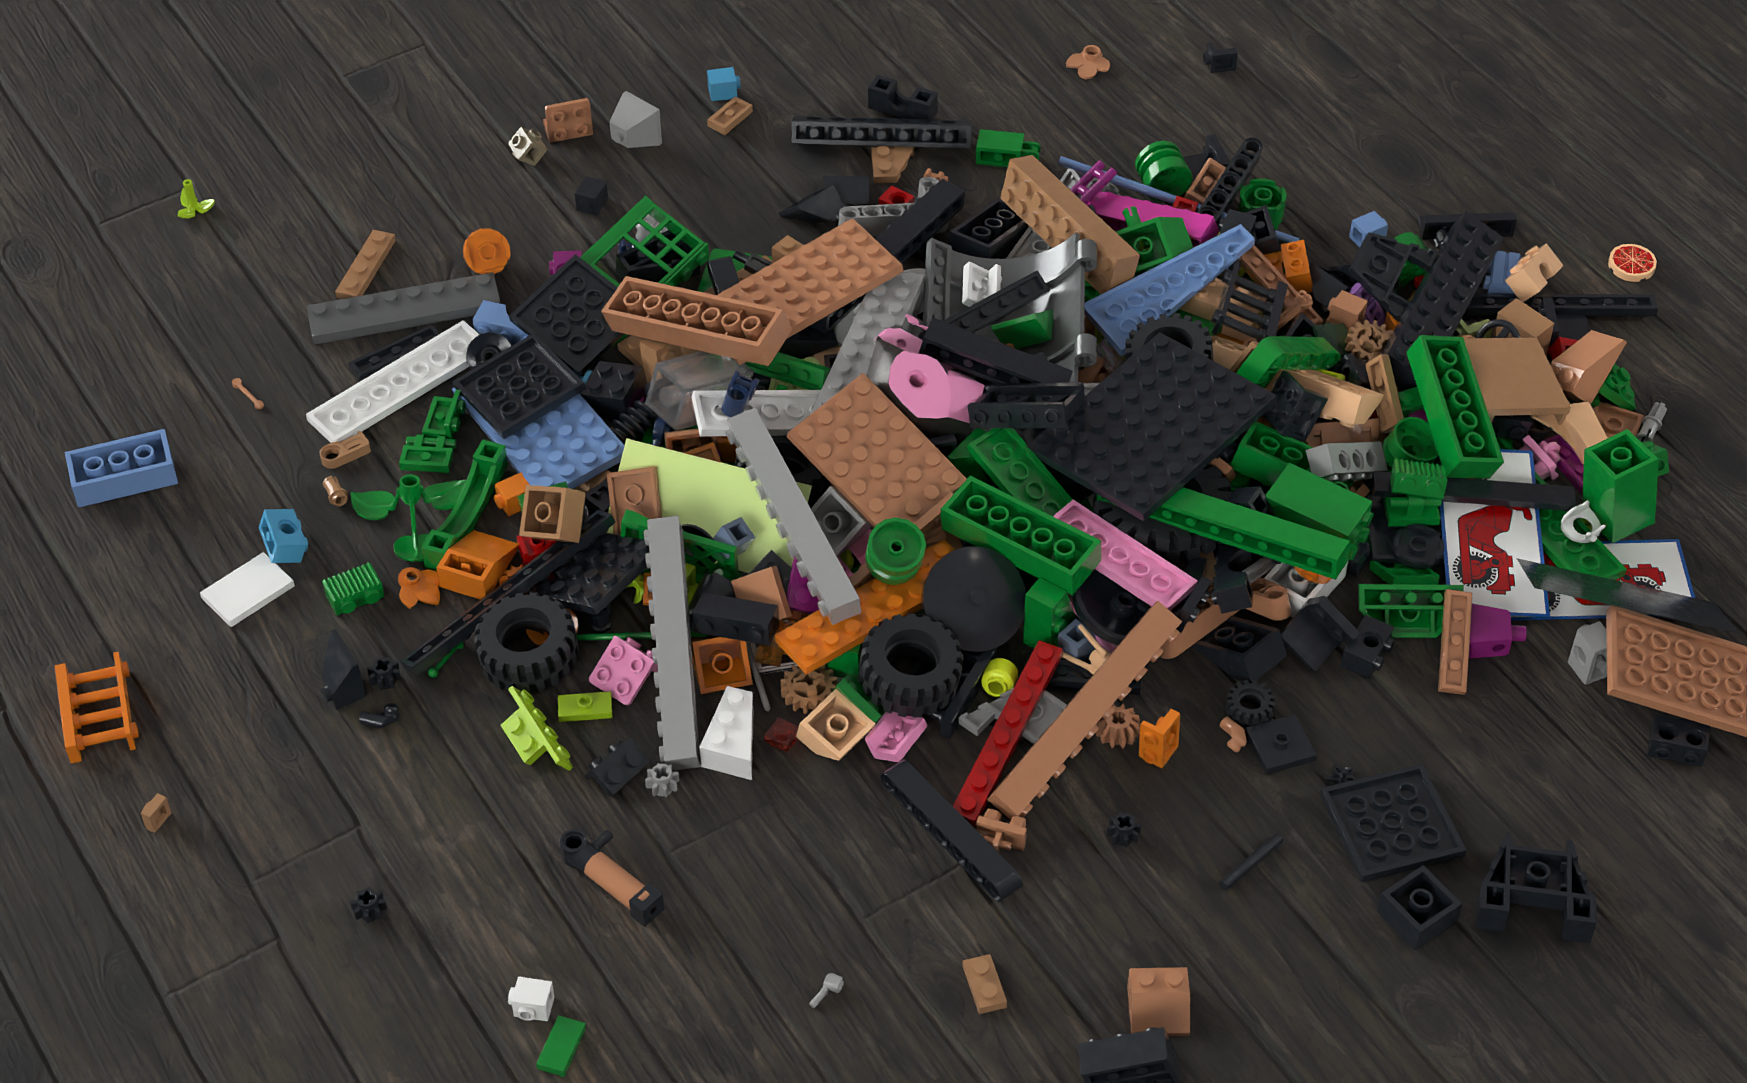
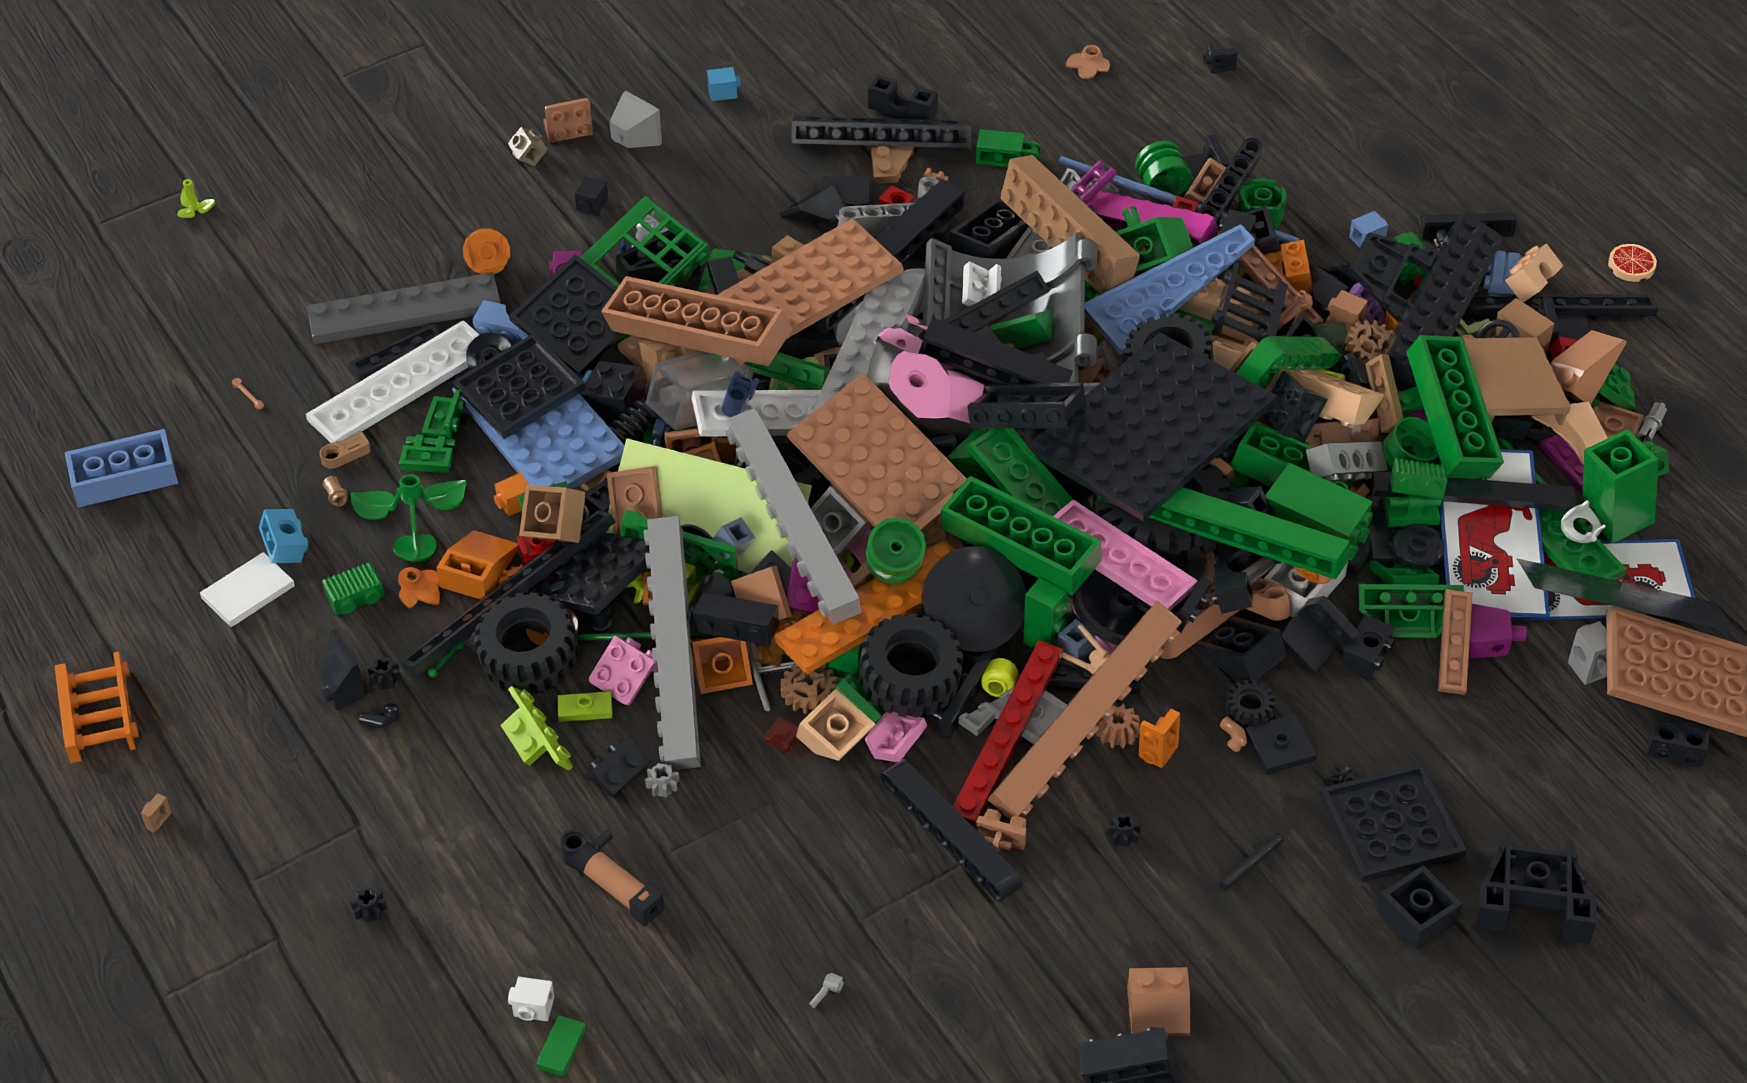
medium nougat plate [335,230,396,299] -> none
green arch [421,440,508,571] -> none
white wedge [699,686,754,780] -> none
medium nougat plate [707,96,753,135] -> none
medium nougat plate [963,954,1007,1014] -> none
bright pink hips [1519,435,1560,481] -> none

